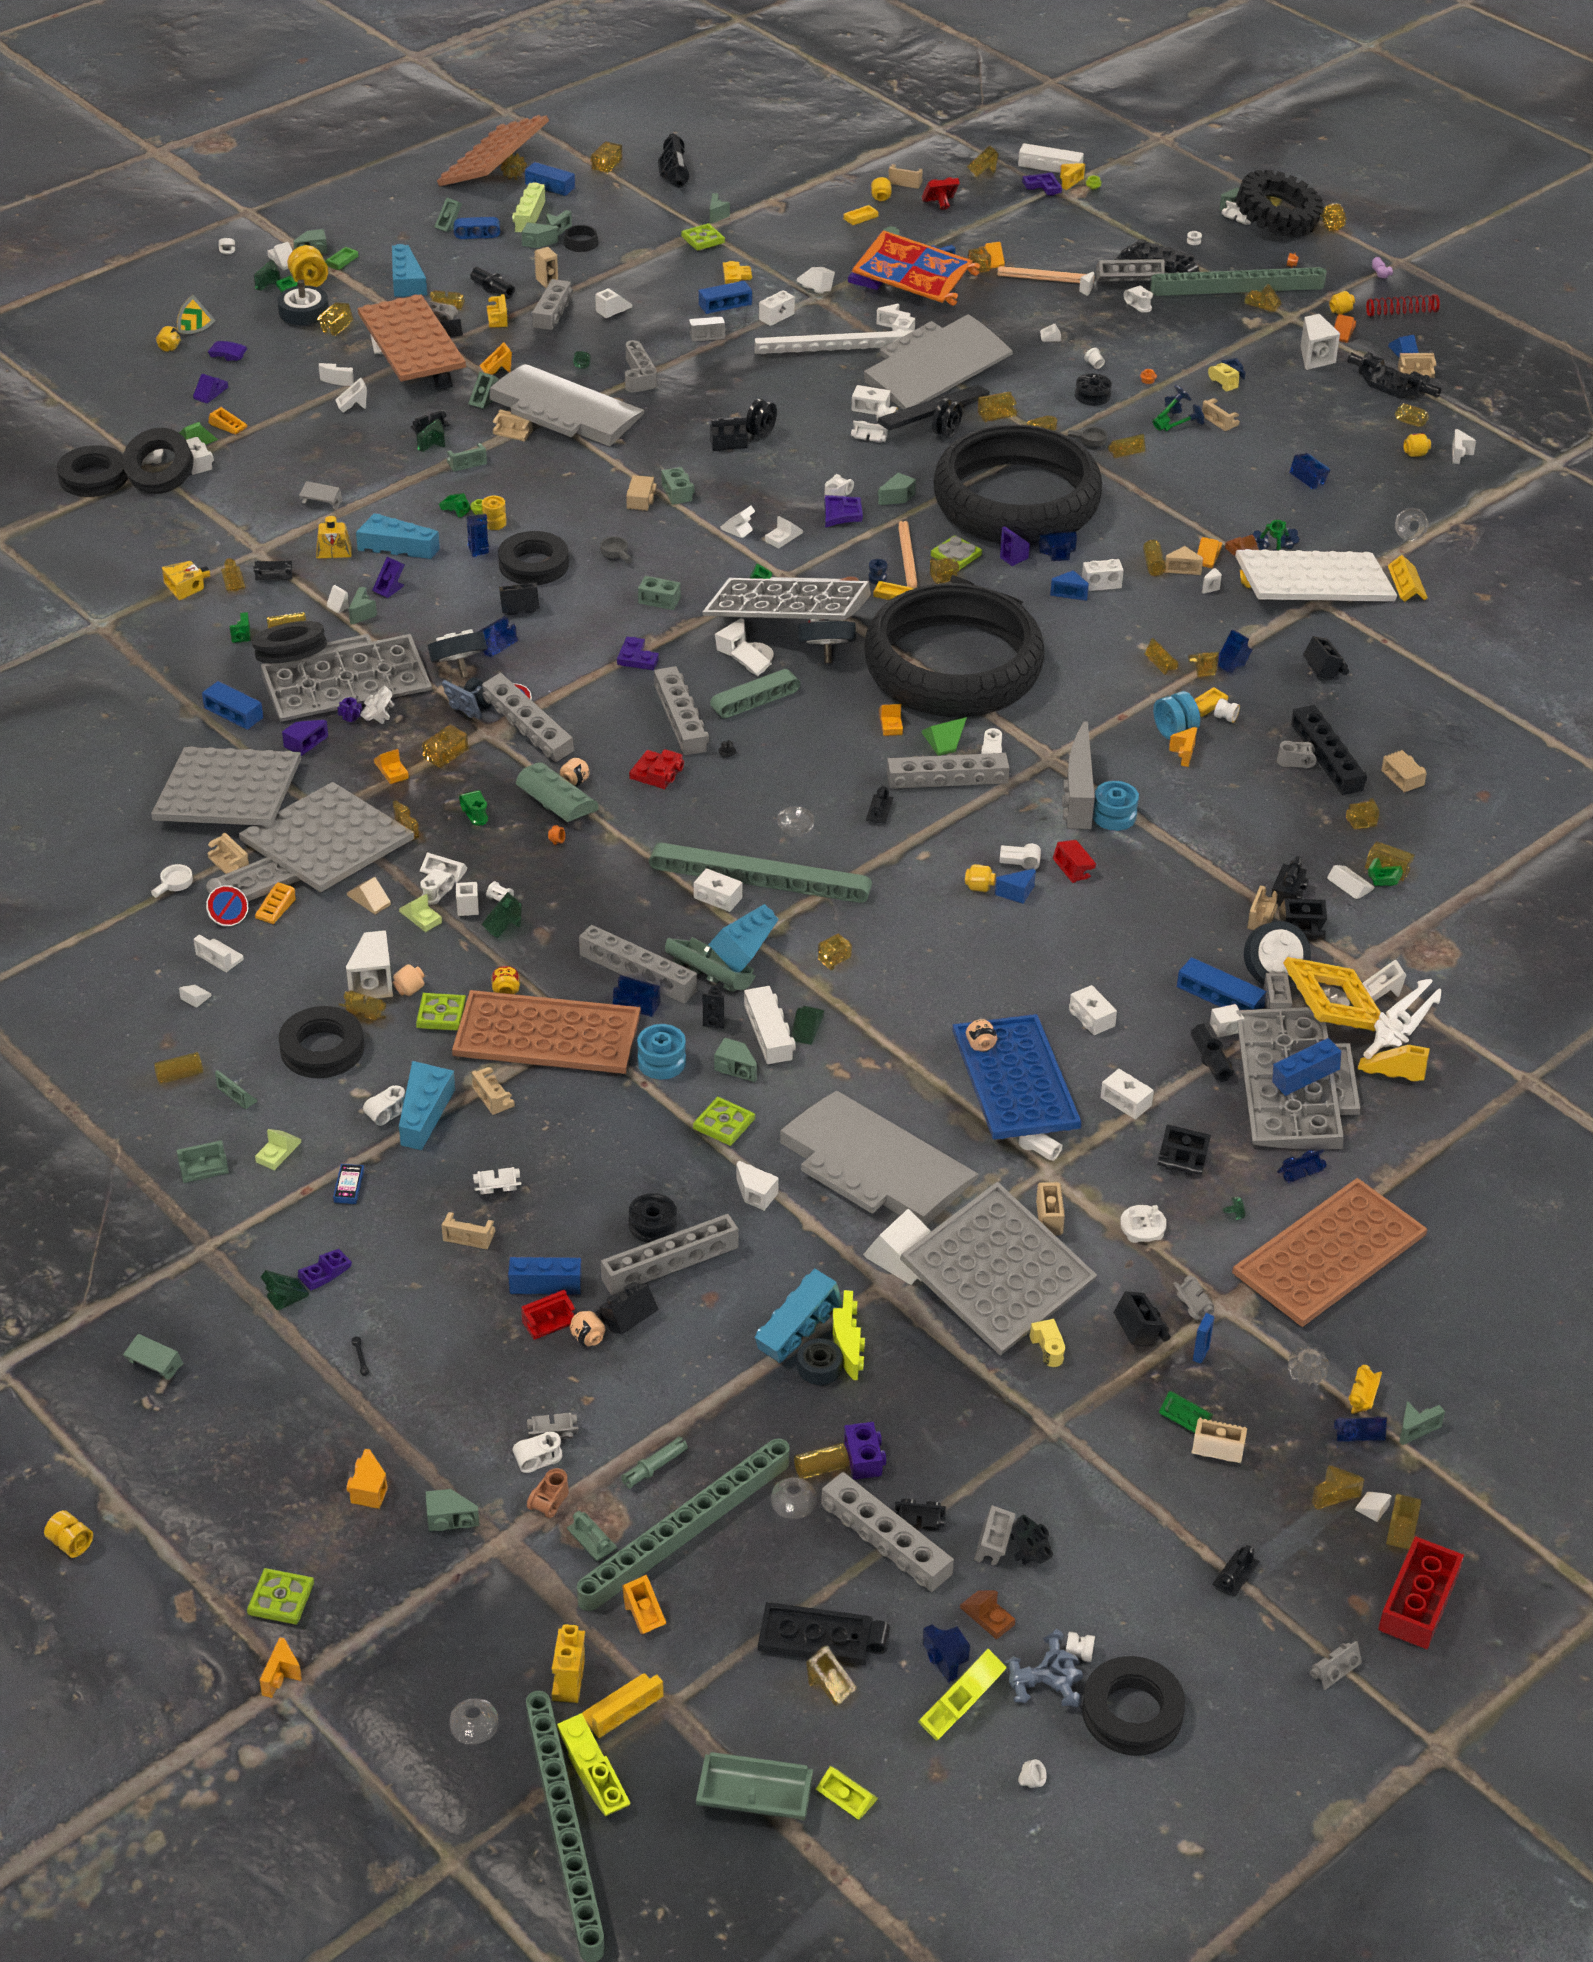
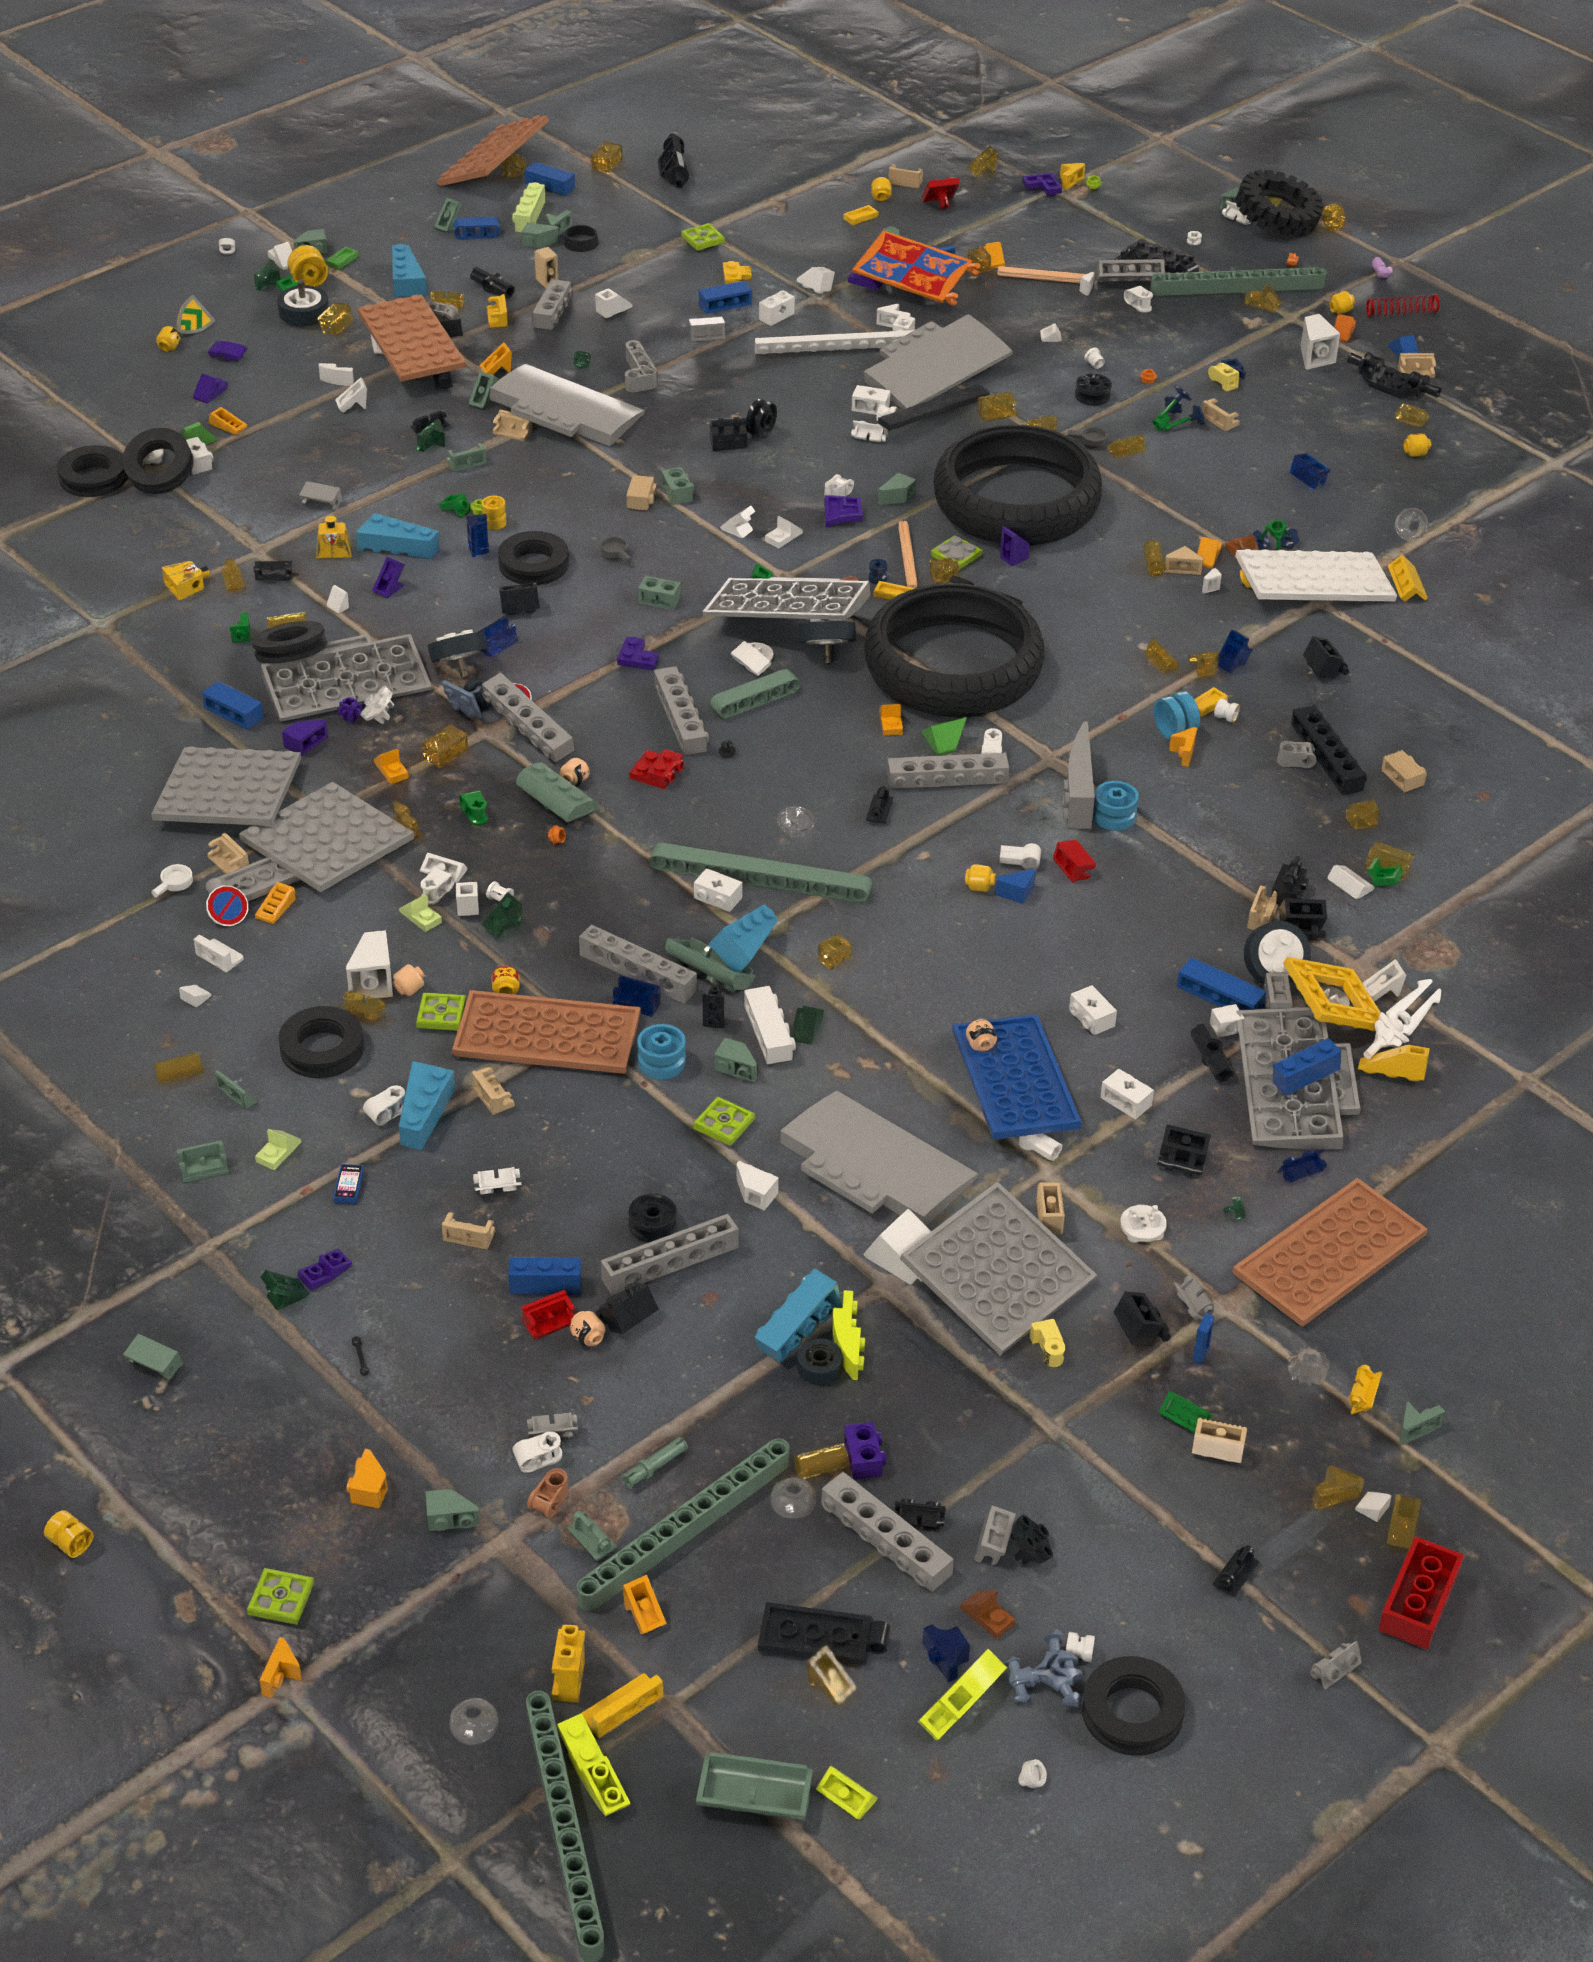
tan slope [347,877,391,915] -> none
sand green slope [349,587,377,624] -> none
sand green slope [710,193,730,223] -> none
white slope [715,618,746,656] -> none
black wheel [932,398,963,438] -> none
white brick [1018,144,1084,173] -> none
clear blue brick [1039,532,1077,561] -> none
blue slope [1050,570,1089,601] -> none
white brick [1082,559,1124,591] -> none
clear blue hinge [1334,1416,1387,1441] -> none
white slope [1452,429,1476,464] -> none

